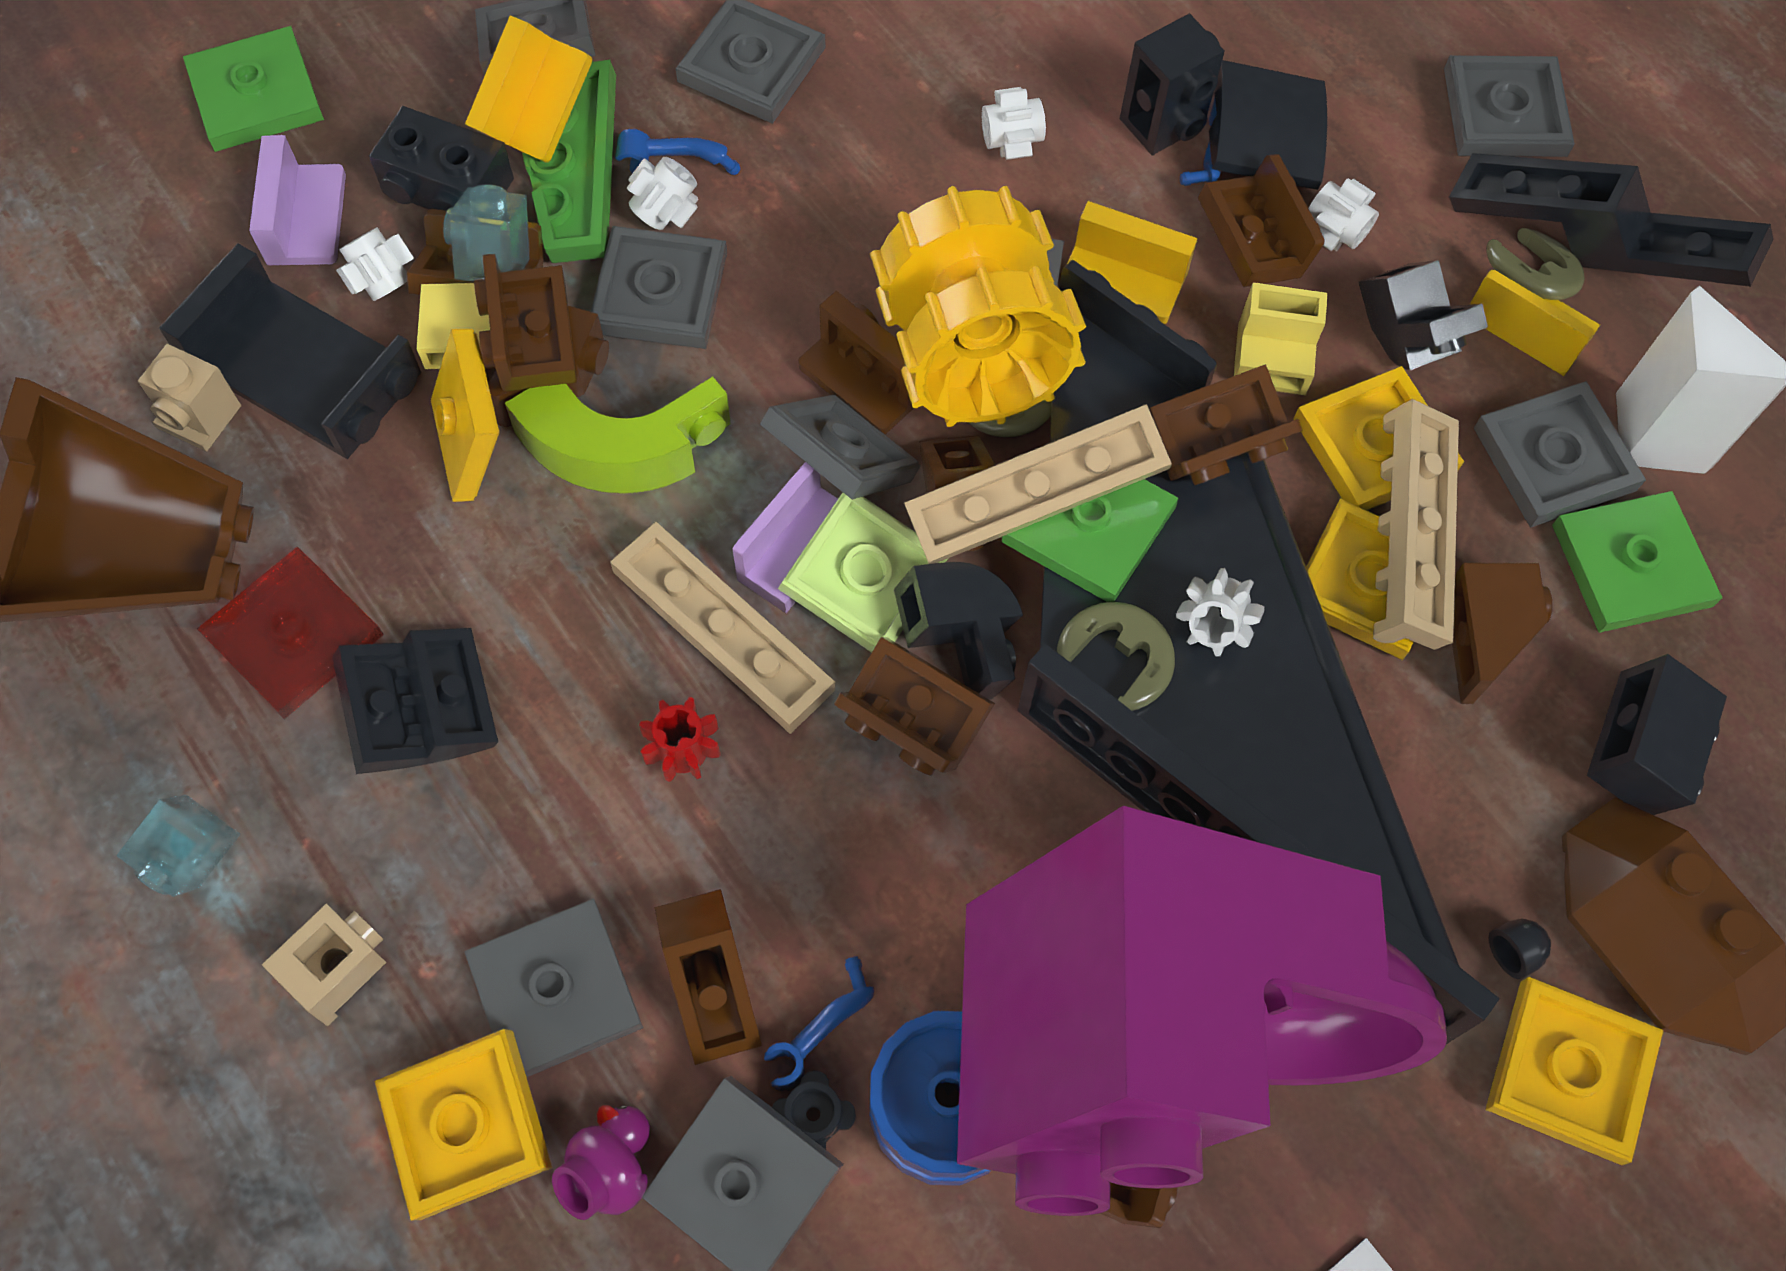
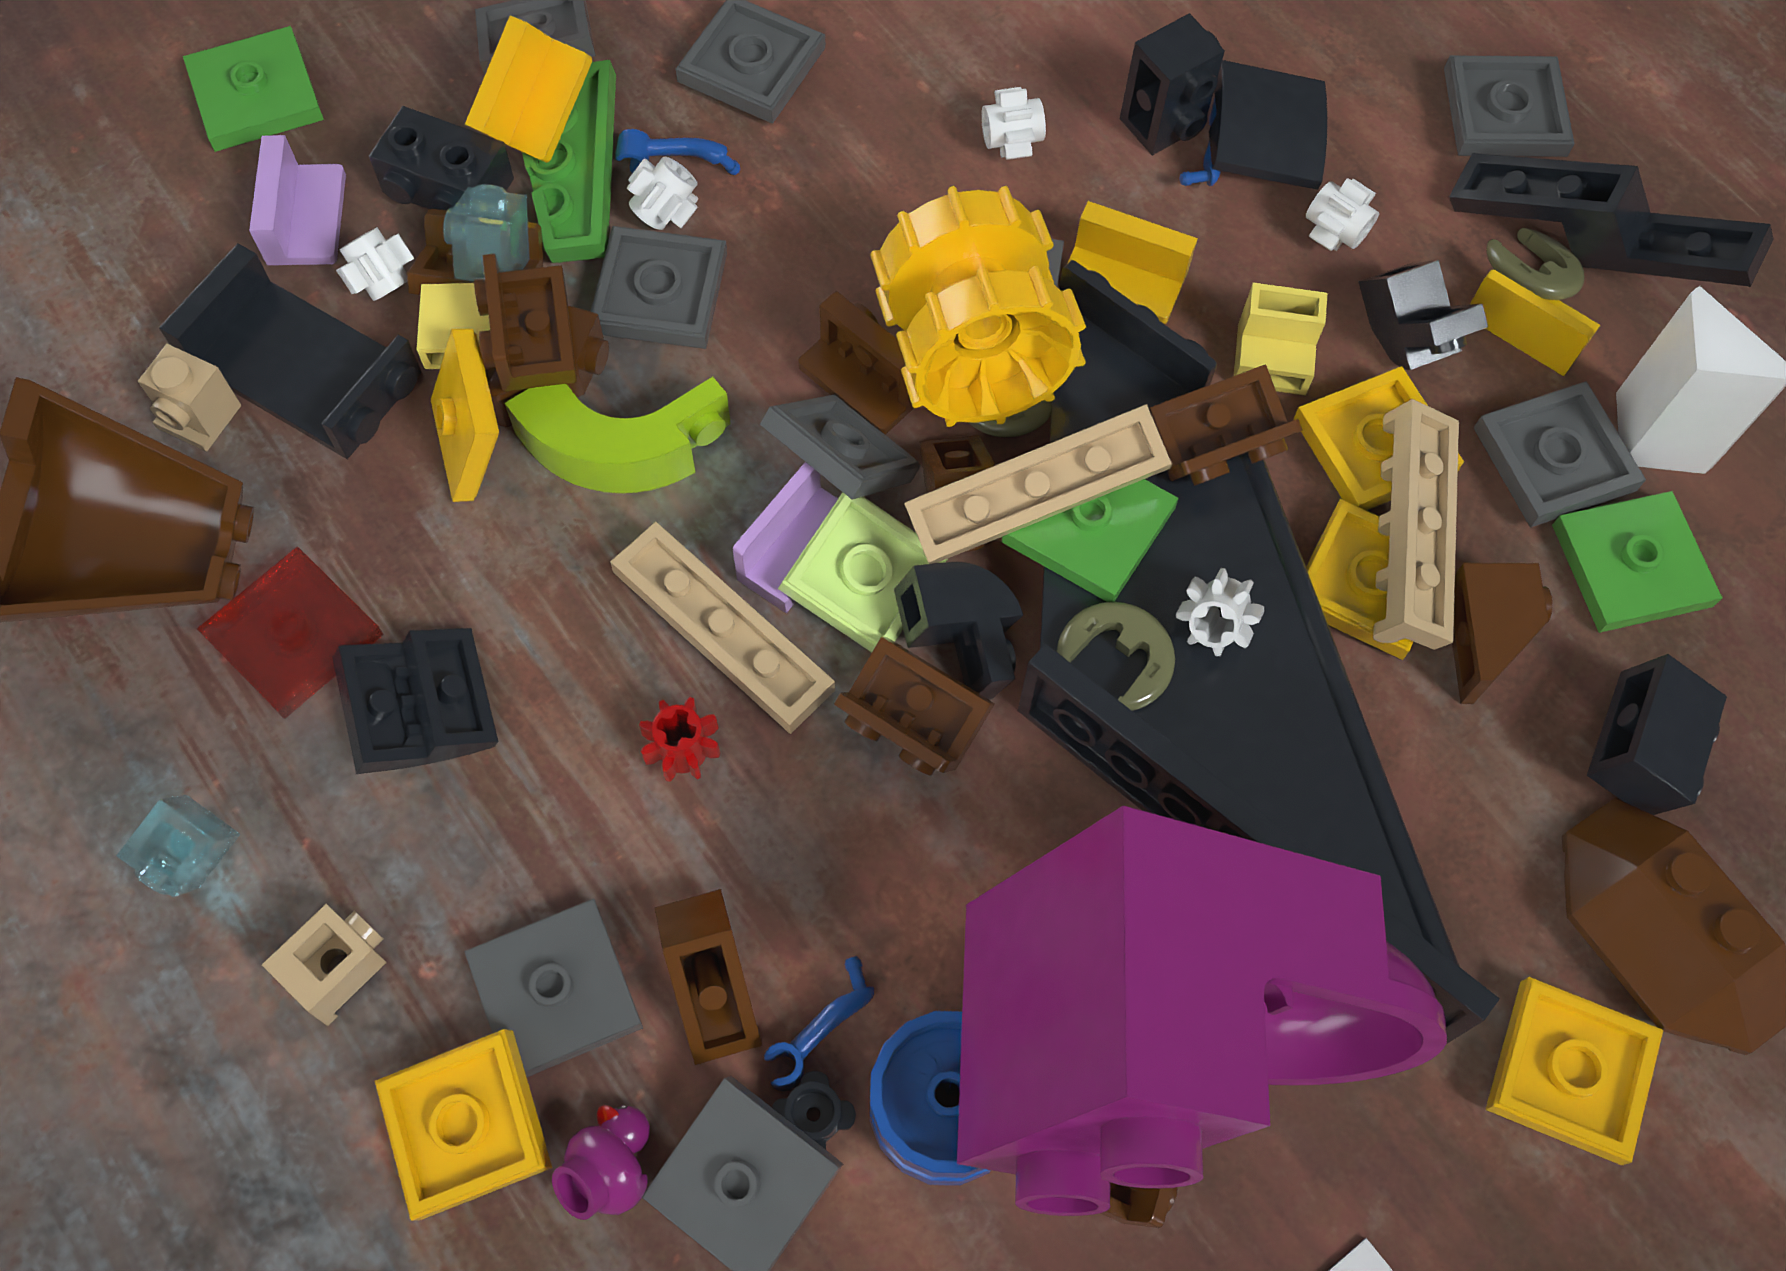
reddish brown bracket [1198,154,1325,287] -> none
black hinge [1488,918,1551,979] -> none

